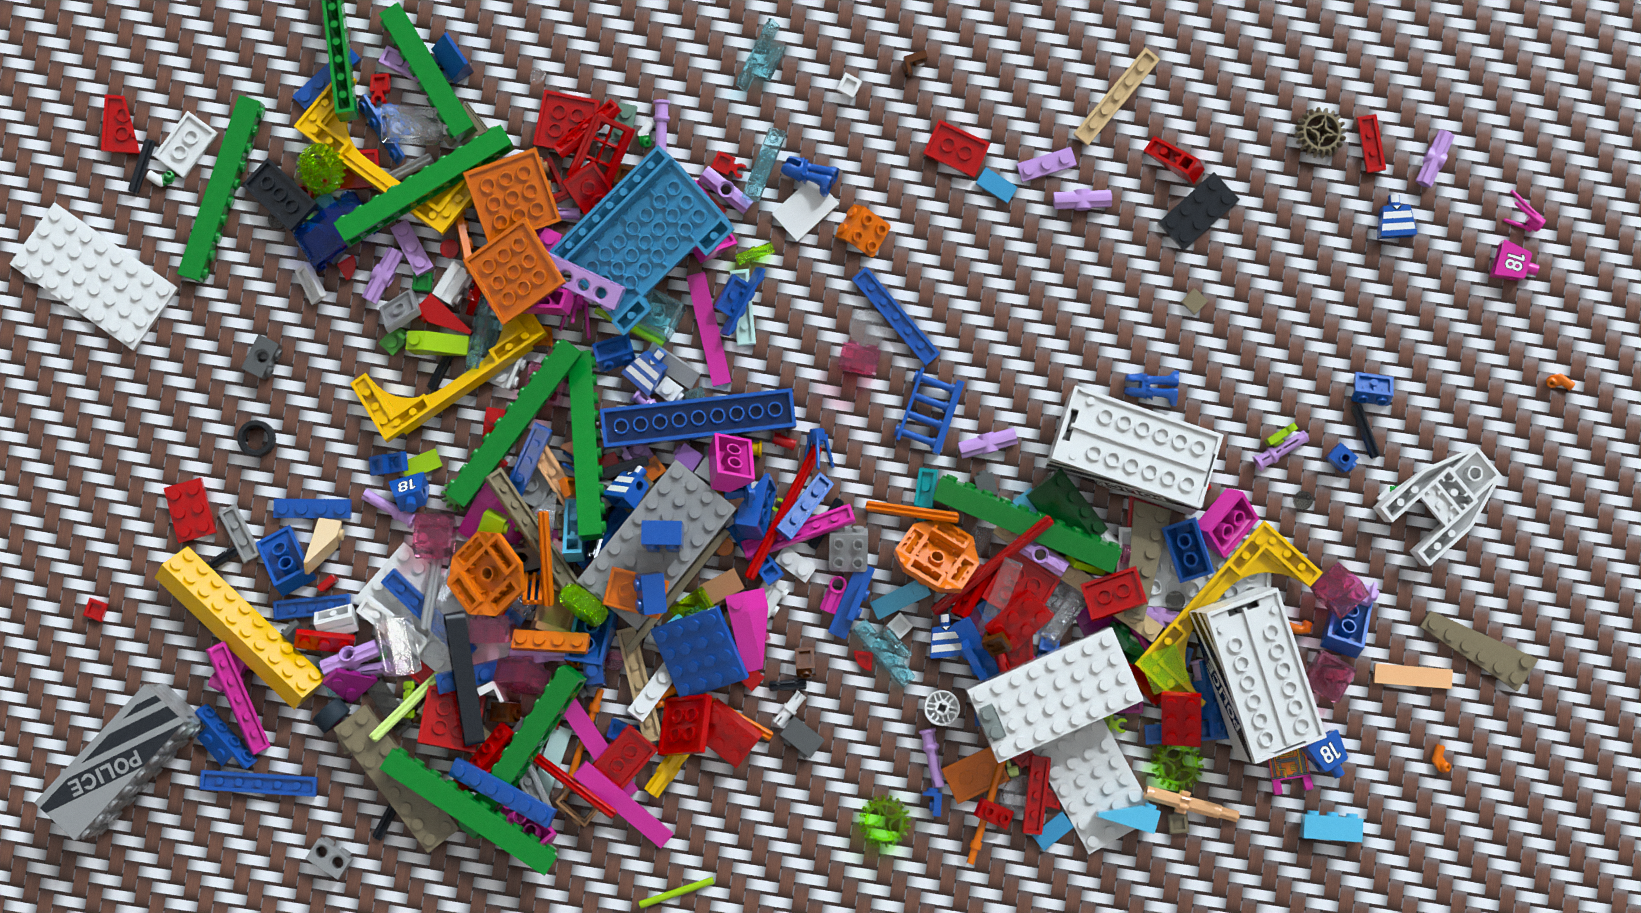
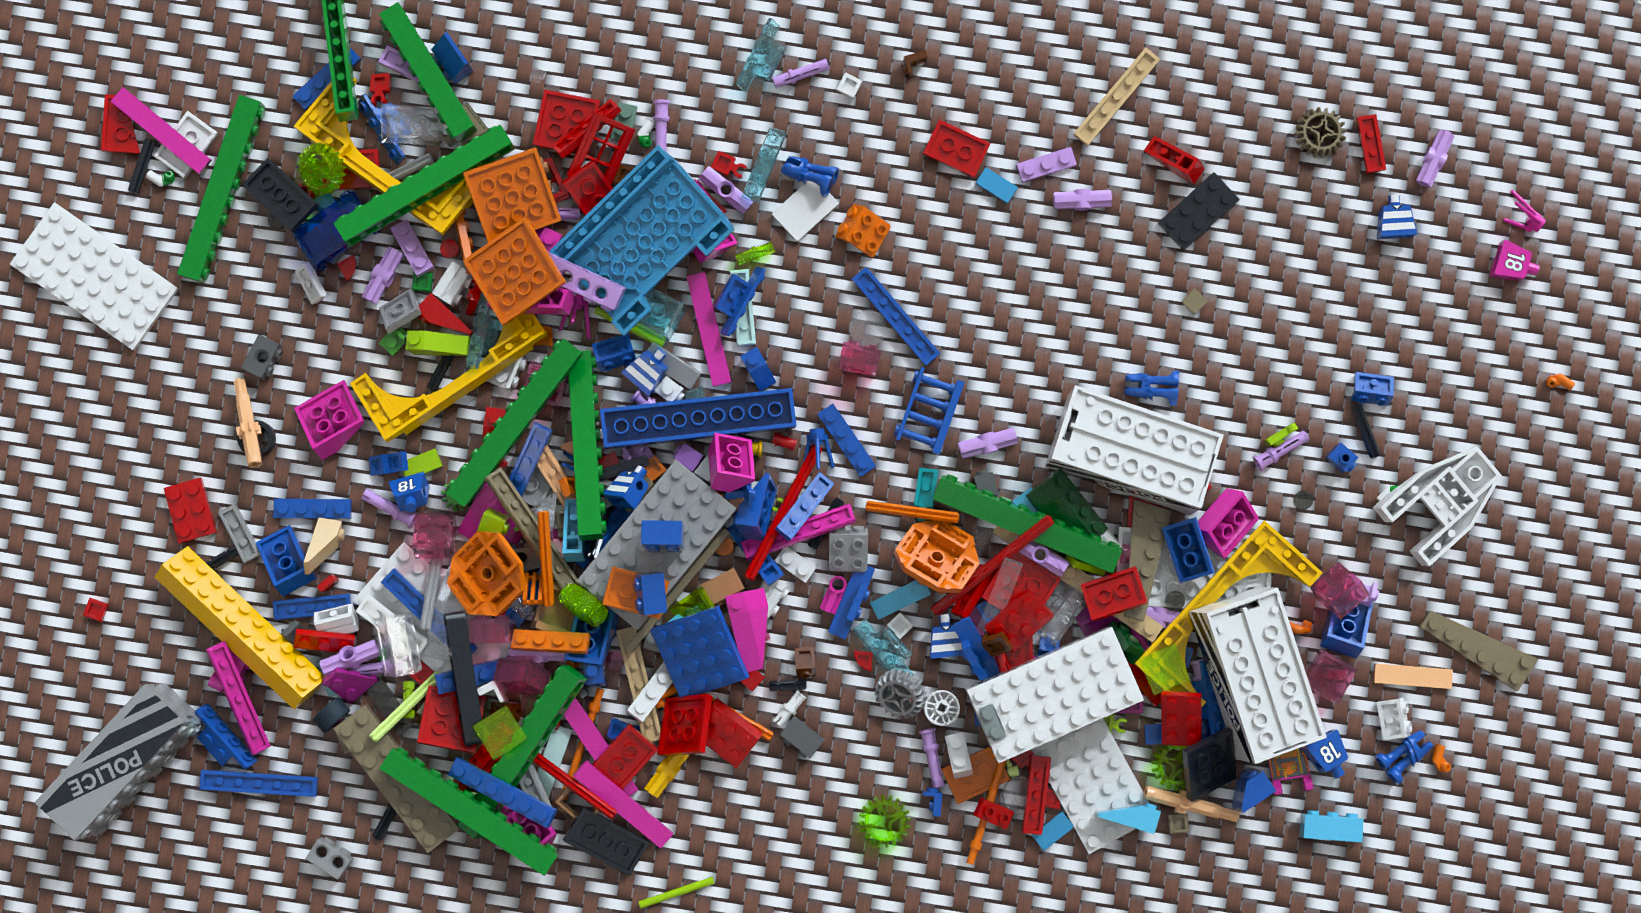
none -> dark pink tile [111,87,212,174]
none -> light nougat piece [234,378,262,468]
none -> dark pink slope [294,380,365,460]
none -> clear neon green tile [473,706,527,760]
none -> black plate [563,806,650,876]
none -> blue slope [740,347,776,391]
none -> lavender pin [772,58,829,88]
none -> blue plate [817,403,876,477]
none -> light grey gear [874,668,927,719]
none -> white brick [945,732,973,779]
none -> black plate [1182,727,1237,802]
none -> blue slope [1232,768,1276,813]
none -> blue piece [1375,730,1434,785]
none -> white bracket [1376,697,1412,741]

